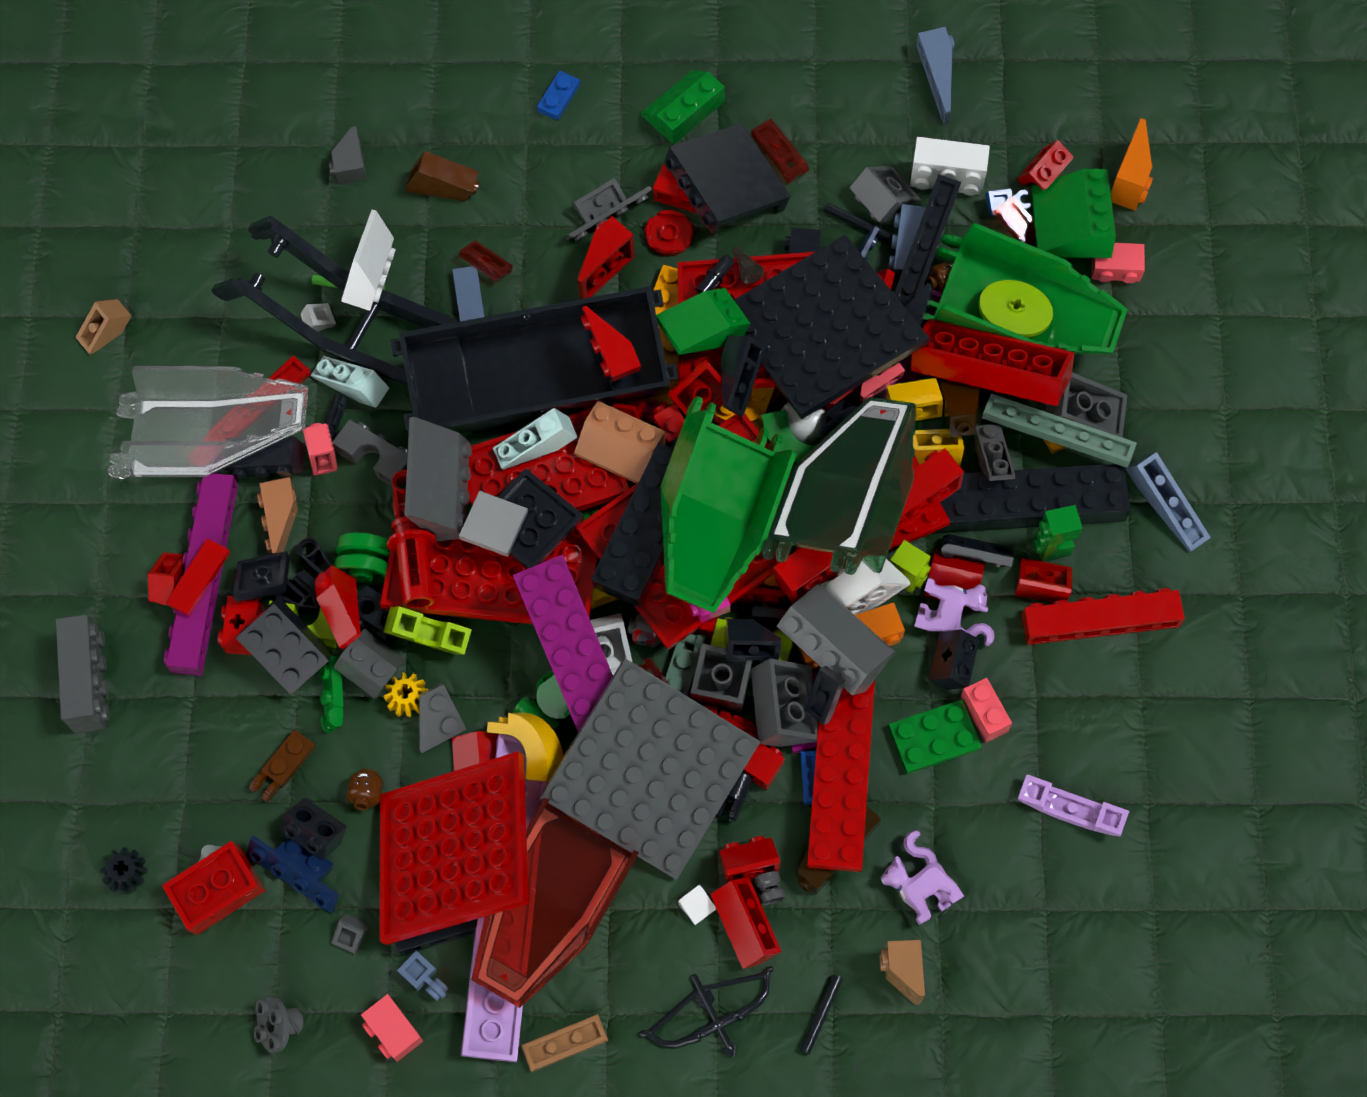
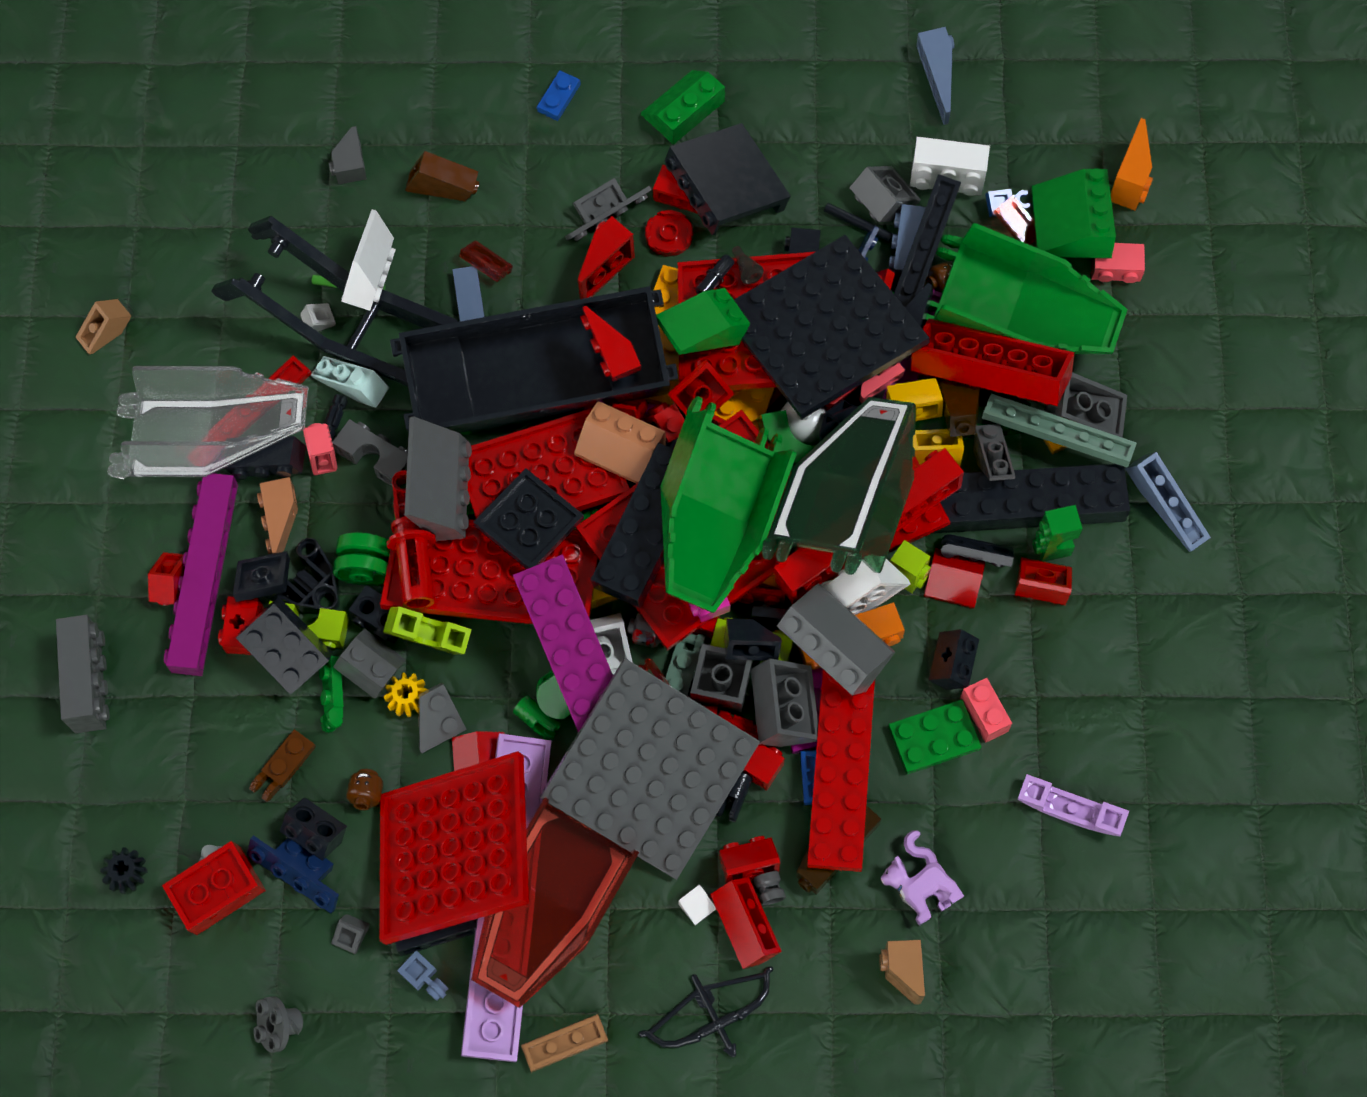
red tile [165,538,231,617] -> none
red slope [315,565,361,649] -> none
coral brick [361,994,423,1062] -> none
light grey tile [459,491,528,557] -> none
yellow arch [487,713,563,782] -> none
light aqua slope [493,408,578,470] -> none
black slope [721,335,766,417] -> none
clear red plate [751,119,809,183] -> none
black bar [800,975,843,1055] -> none
black plate [804,666,846,725] -> none
lavender animal [915,578,995,646] -> none
lime piece [978,280,1053,338] -> none
red bracket [1016,140,1073,190] -> none
red brick [1021,588,1185,645] -> none

